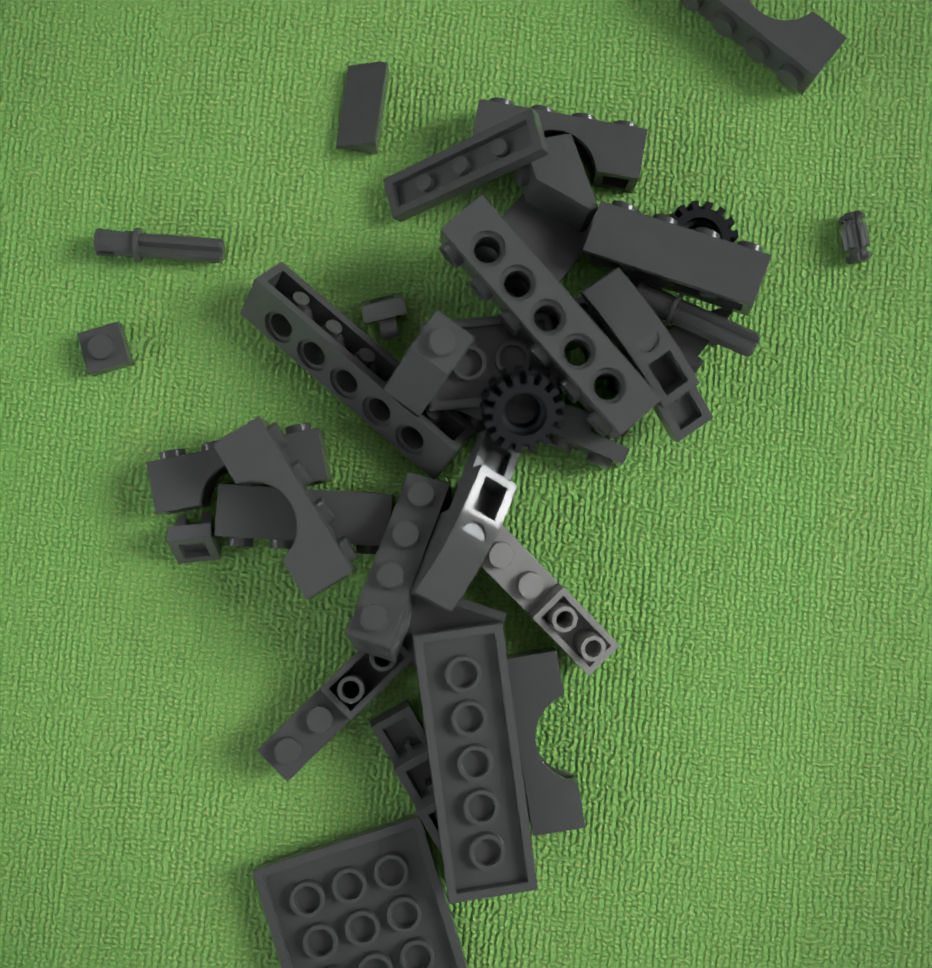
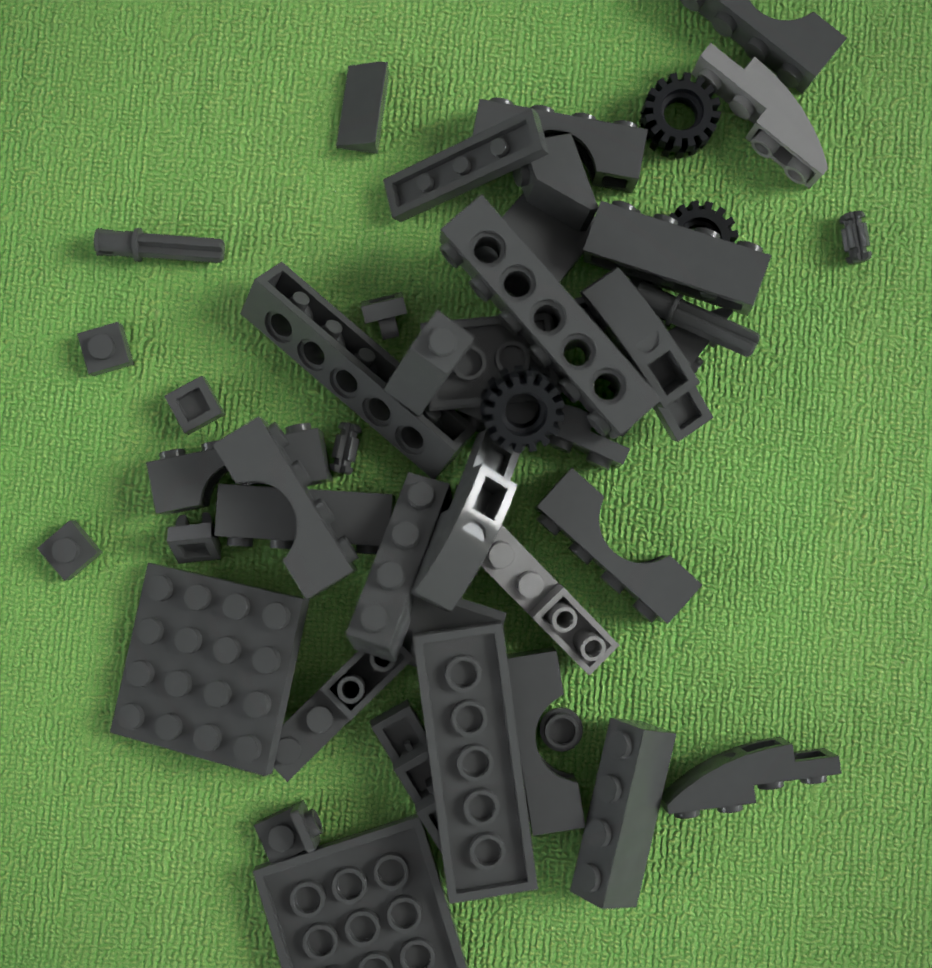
none -> dark grey plate [37,520,103,581]
none -> dark grey plate [110,563,310,776]
none -> dark grey plate [164,376,226,435]
none -> dark grey bracket [254,800,323,863]
none -> dark grey piece [329,422,362,475]
none -> dark grey arch [534,468,702,624]
none -> dark grey plate [539,707,583,752]
none -> dark grey brick [570,717,677,909]
none -> black tyre [639,72,721,159]
none -> dark grey slope [661,736,842,819]
none -> light grey slope [692,43,828,189]

